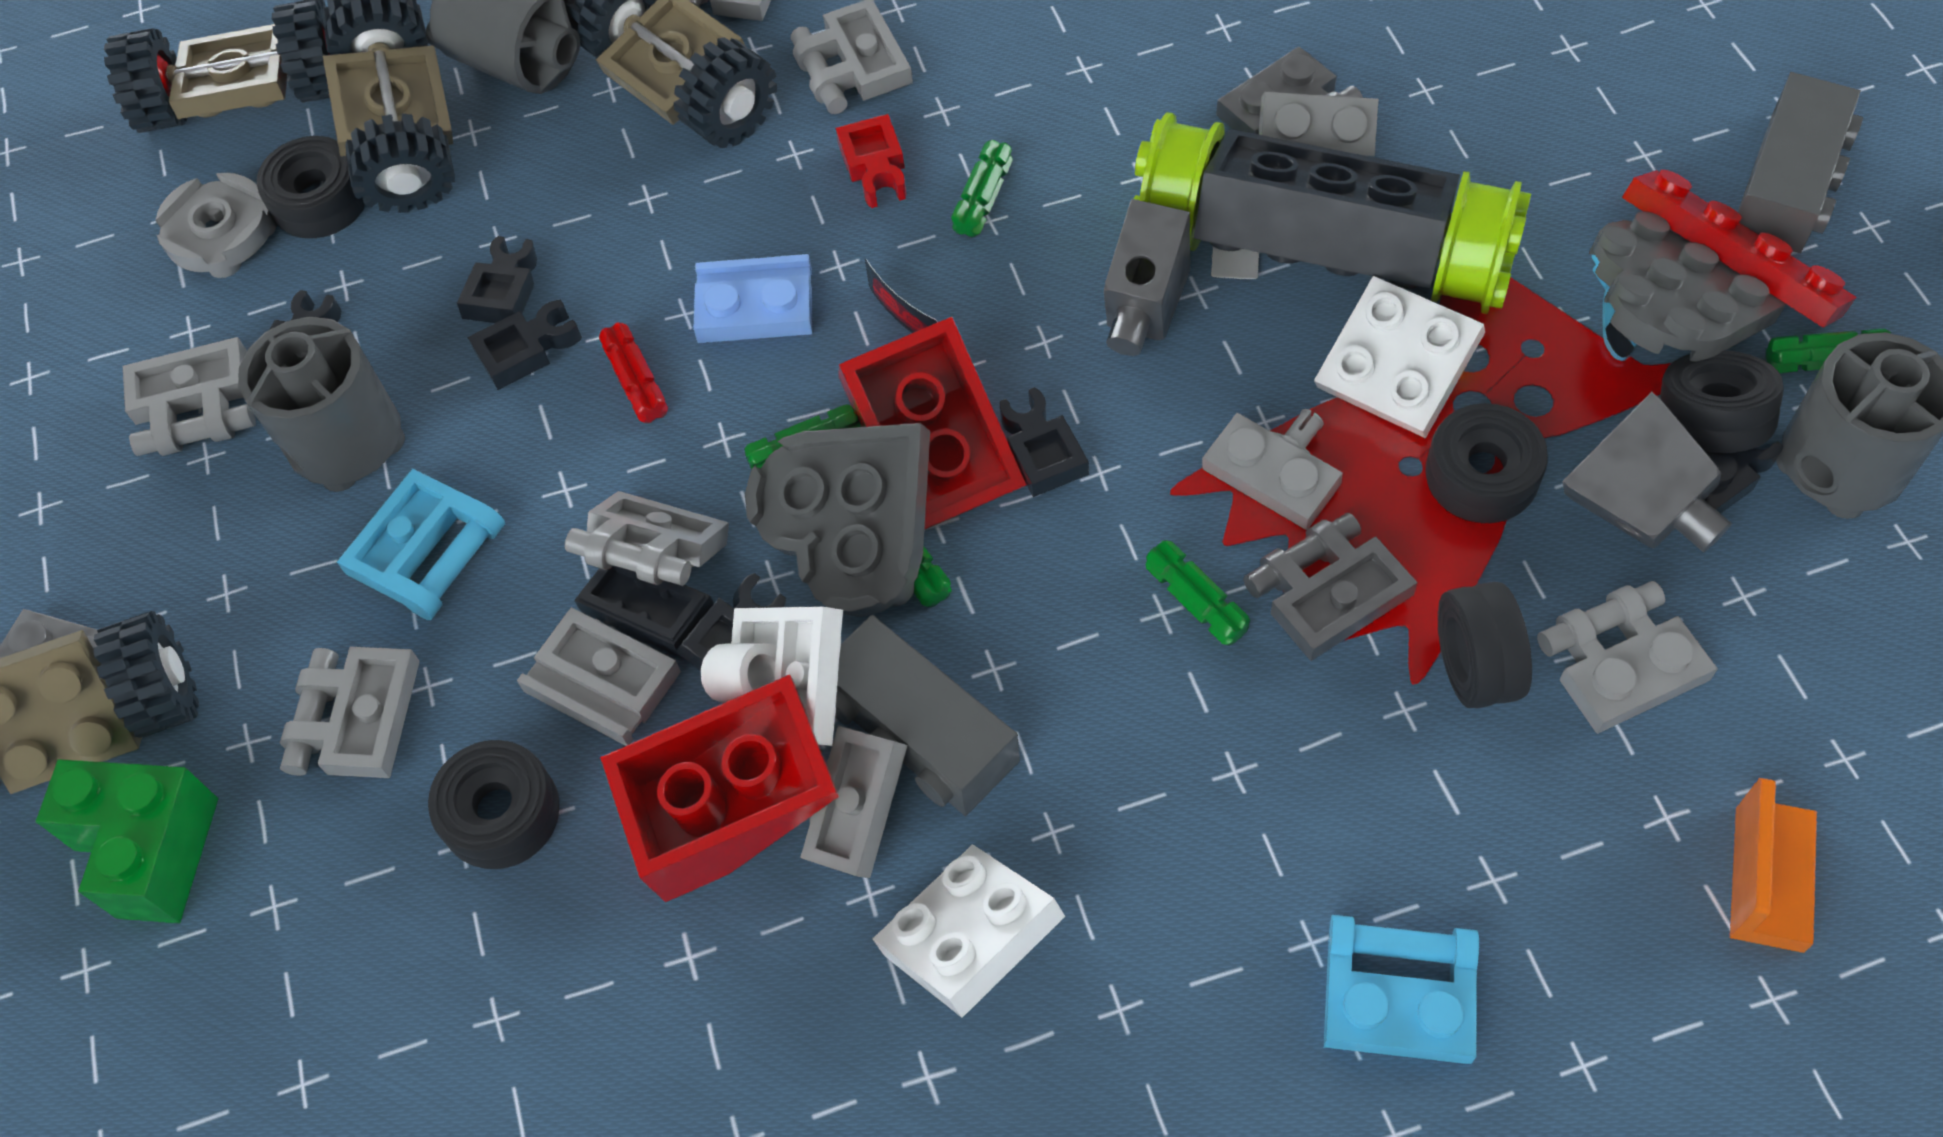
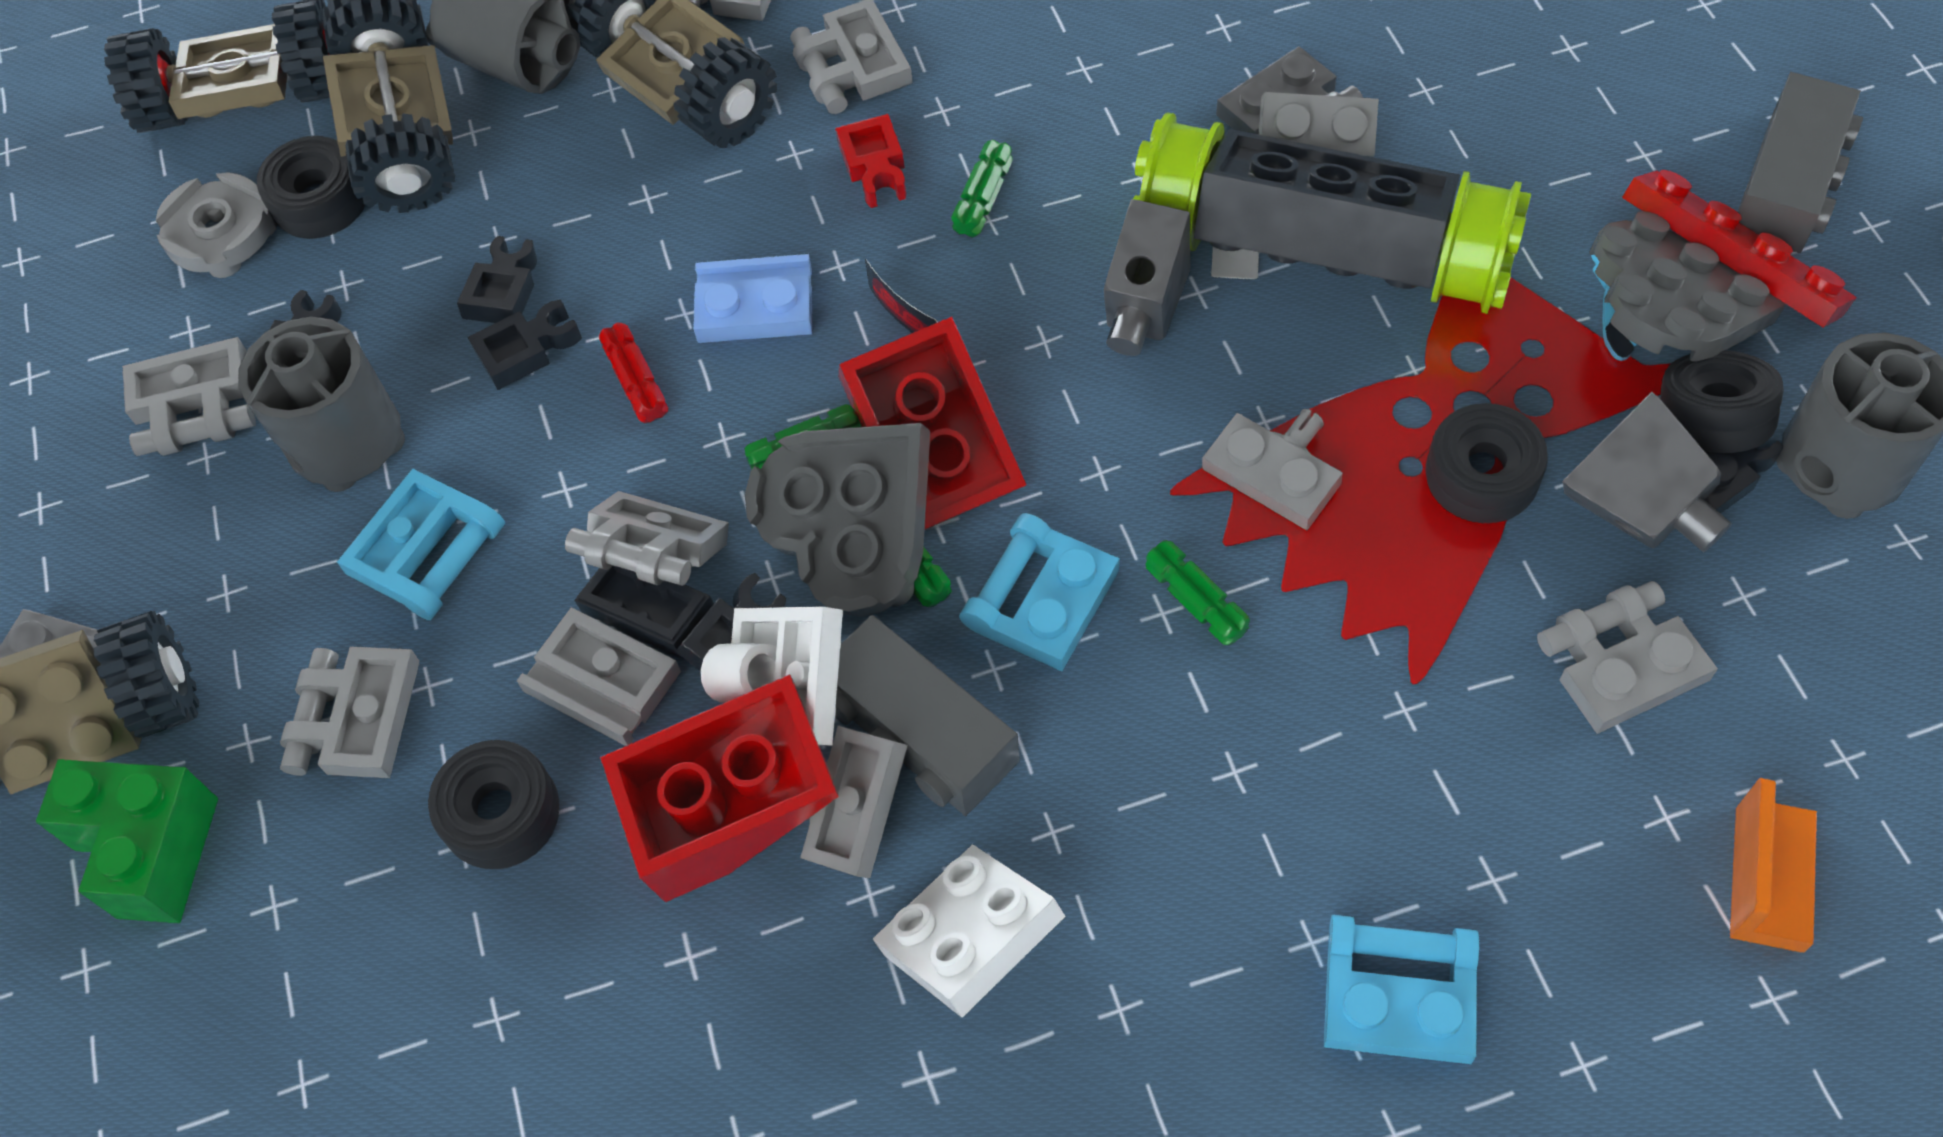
black plate [999,387,1089,497] -> none
flat silver plate [1243,513,1418,661] -> none
white plate [1314,276,1485,438] -> none
black tyre [1438,582,1532,708] -> none
green axle [1765,329,1891,373] -> none
none -> medium azure plate [959,513,1120,672]

